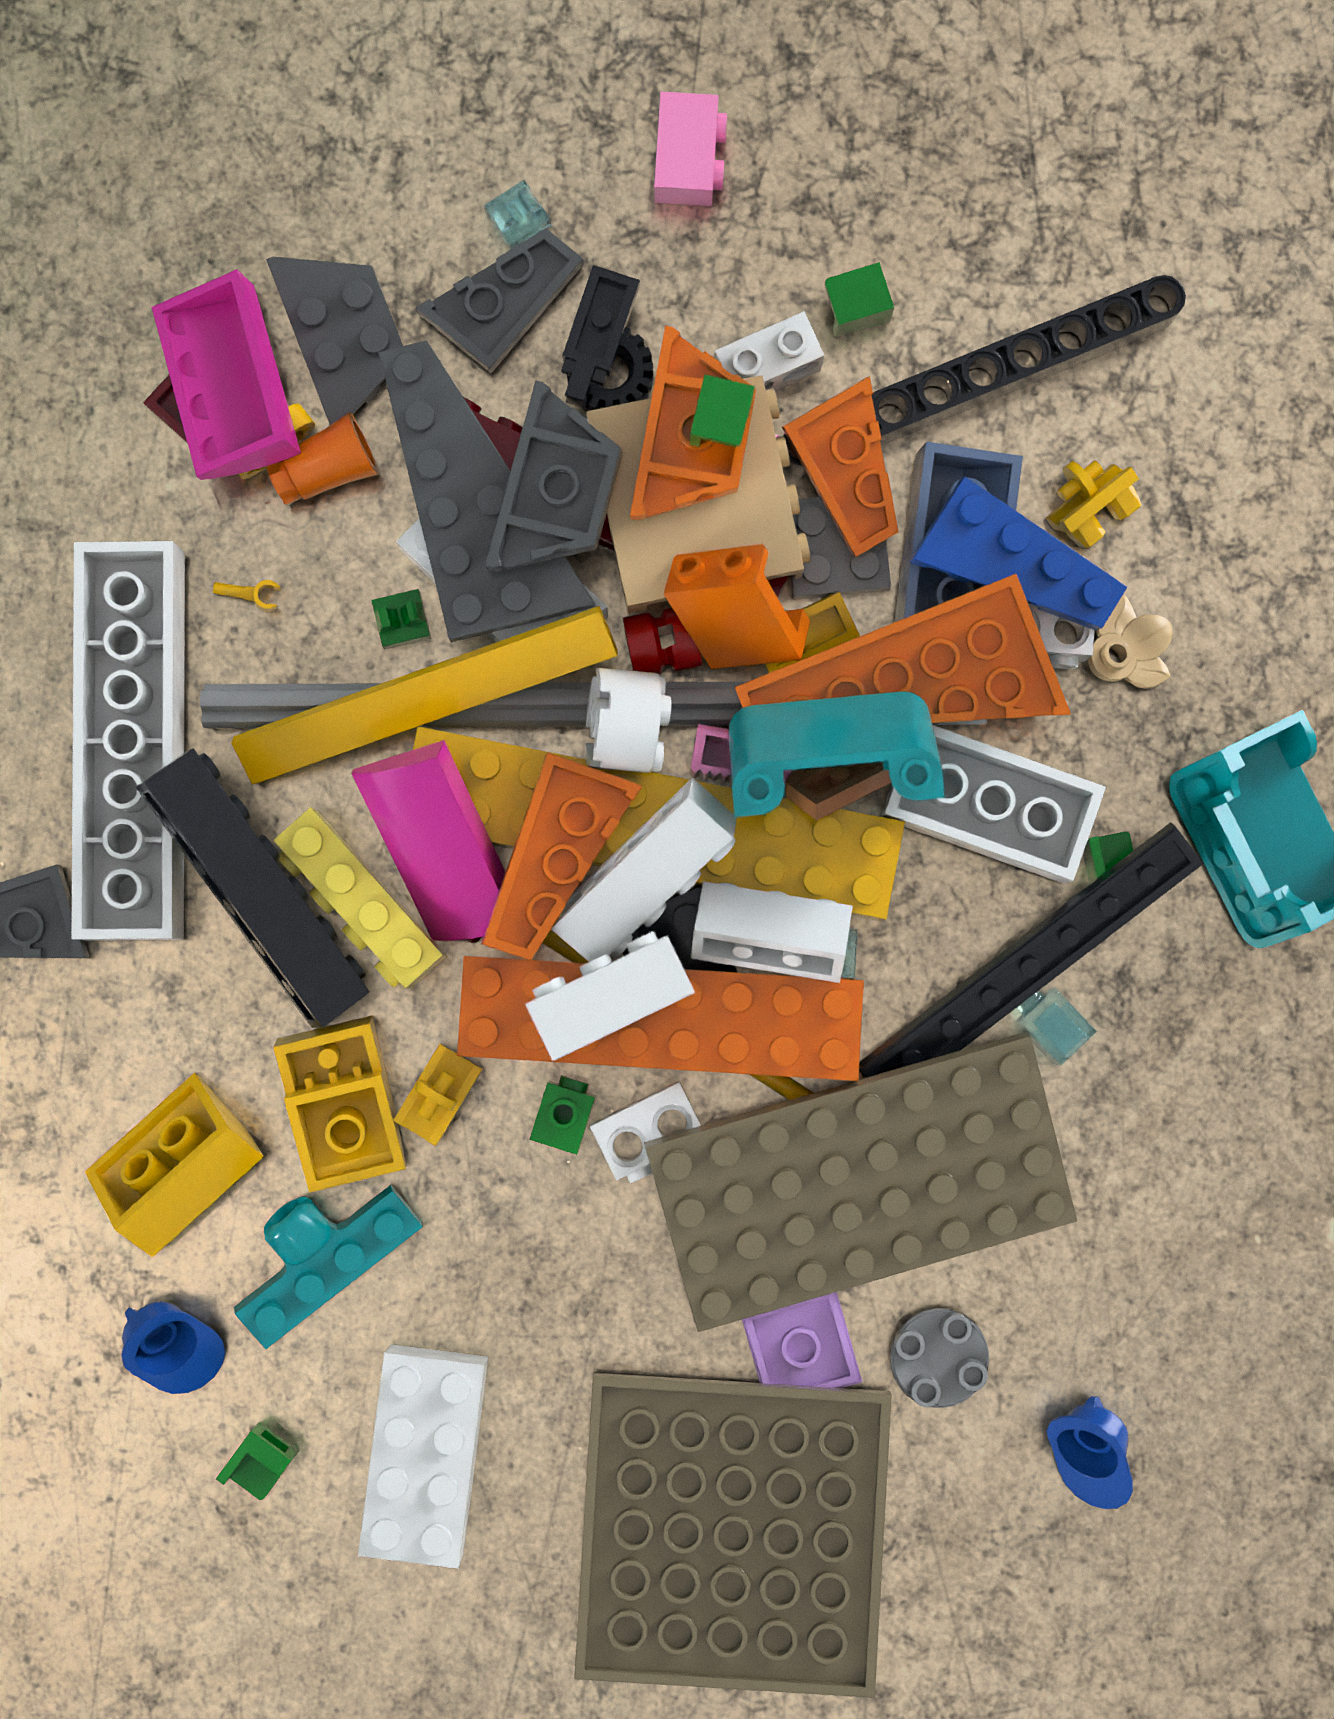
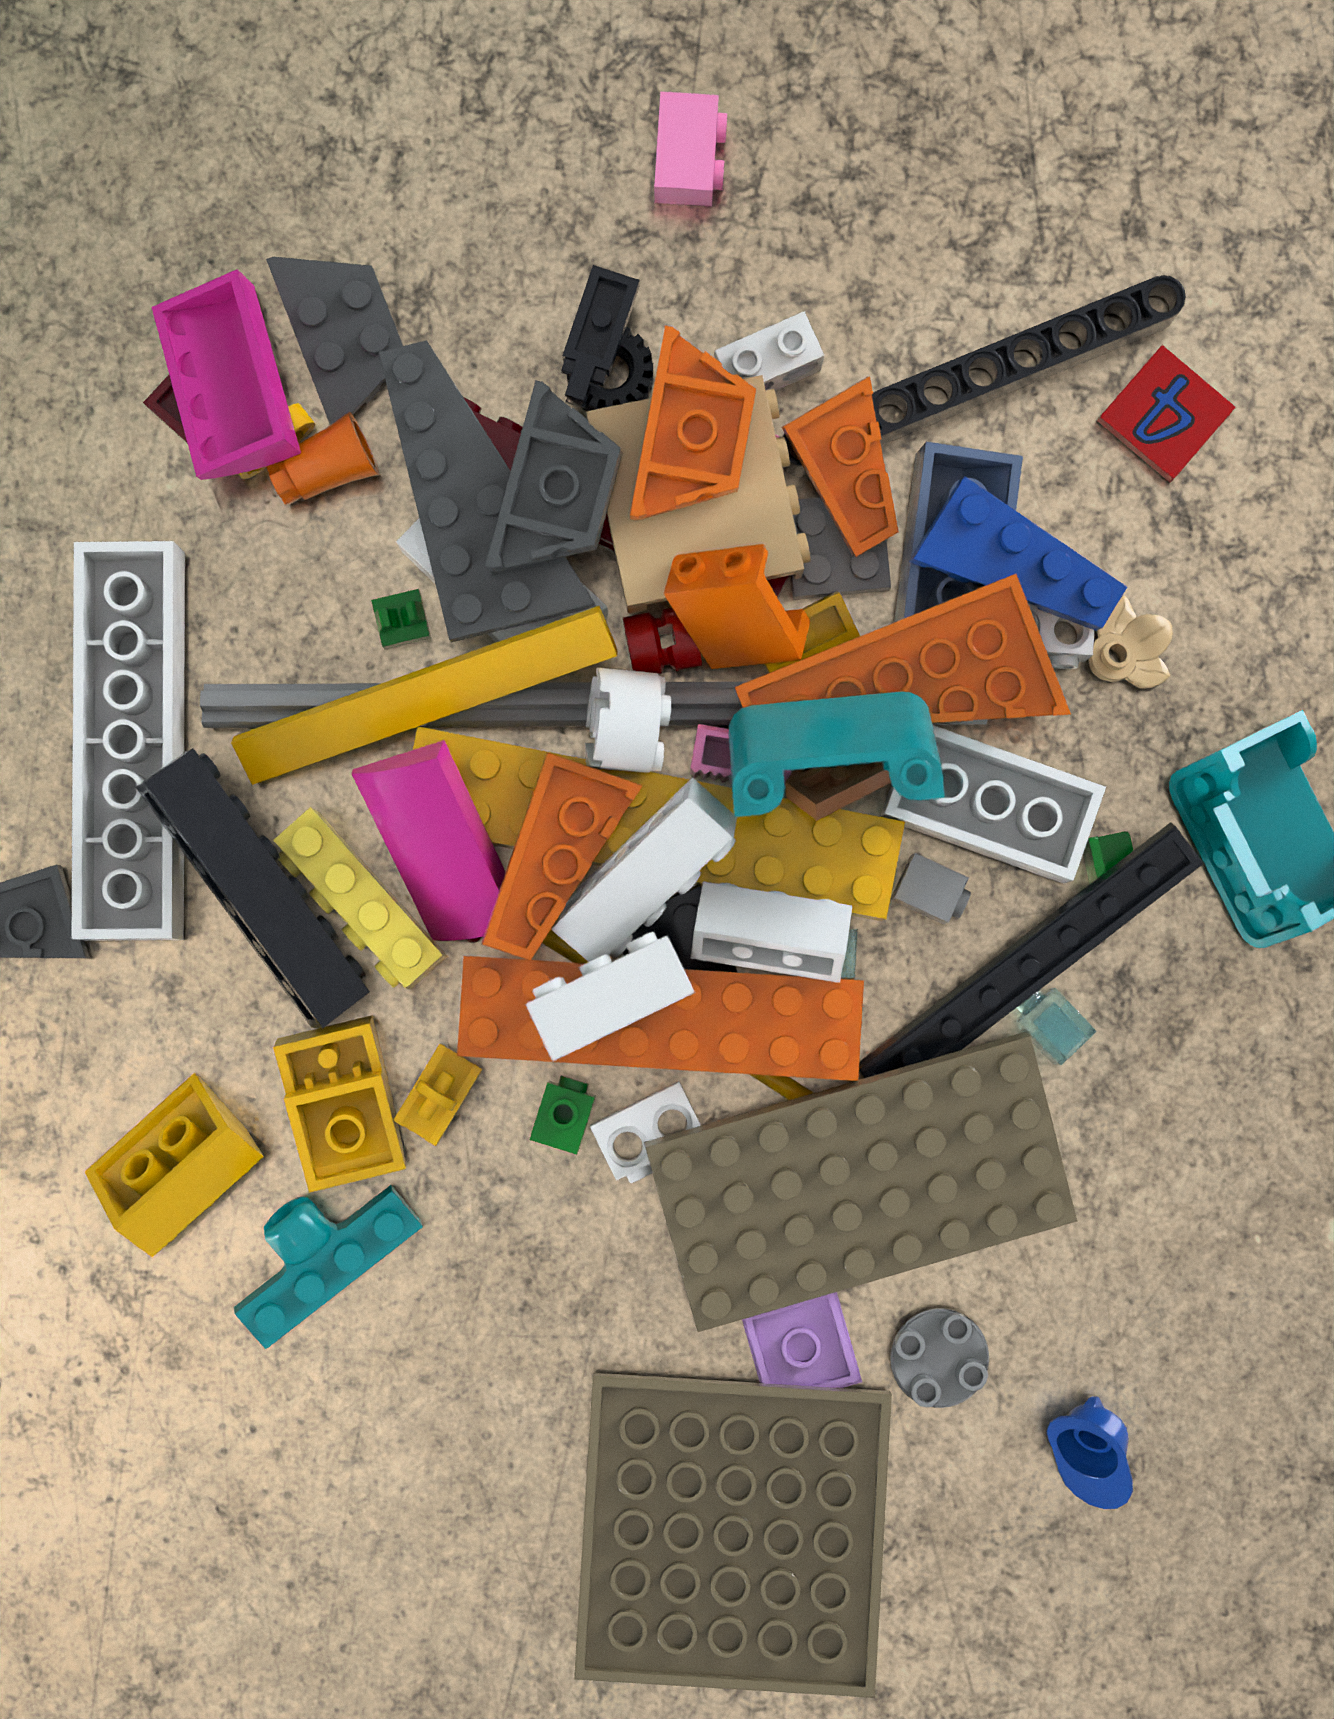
blue piece [121,1301,225,1394] -> none
yellow hand [213,580,281,612] -> none
green panel [216,1422,299,1500] -> none
white brick [358,1344,488,1569] -> none
dark grey wing [416,228,584,373] -> none
clear light blue tile [484,180,551,250] -> none
green panel [690,374,755,447] -> none
green panel [824,262,894,338] -> none
yellow hips [1045,460,1141,548] -> none
none -> light grey brick [890,853,971,924]
none -> red tile [1097,345,1236,483]

